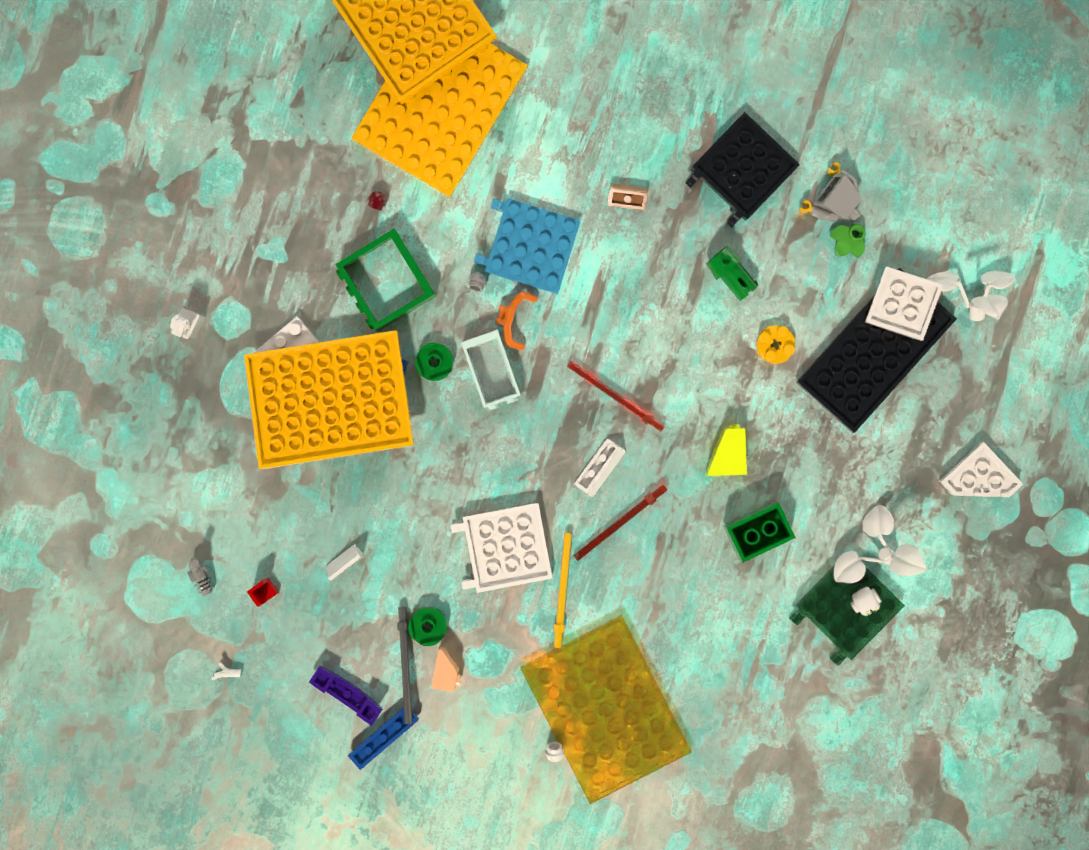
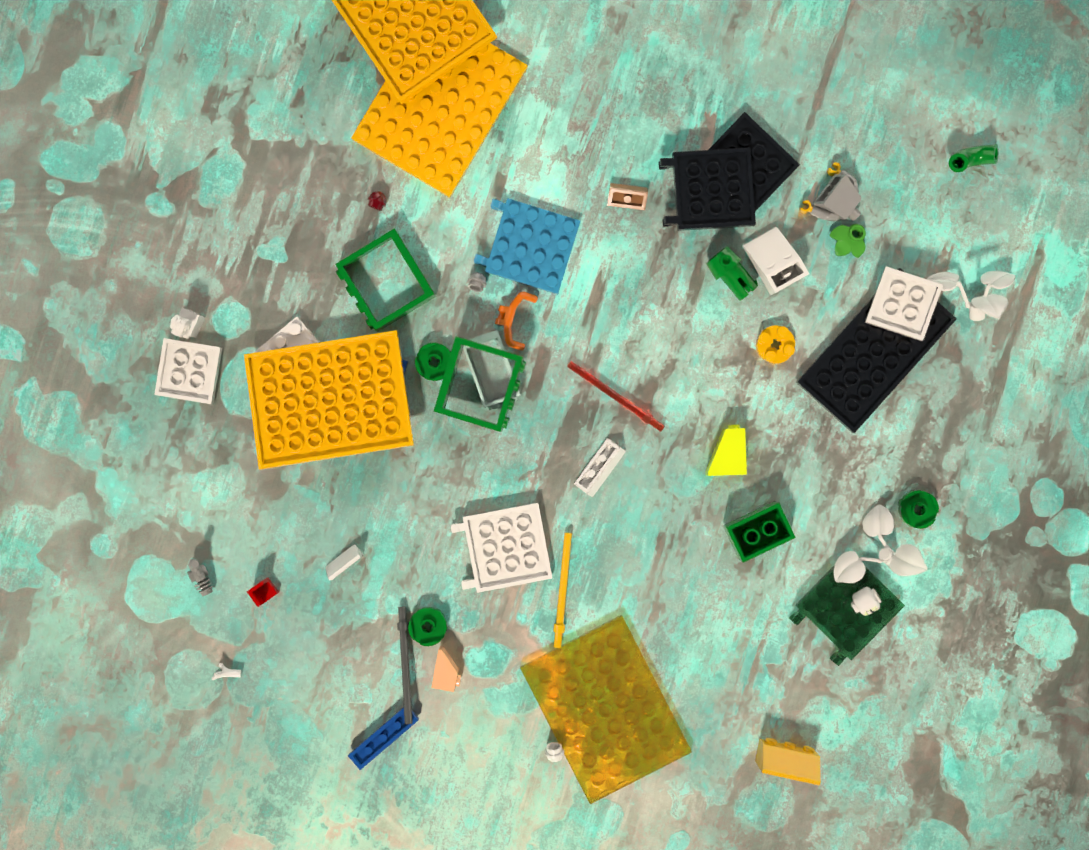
dark purple slope [308,666,383,726] -> none
clear red bar [573,484,667,561] -> none
white plate [939,442,1023,497] -> none
none -> white plate [154,338,223,404]
none -> green window [434,336,526,432]
none -> black plate [658,148,756,231]
none -> white slope [743,227,809,296]
none -> yellow slope [755,738,821,785]
none -> green plate [898,490,939,529]
none -> green cylinder [948,144,999,172]

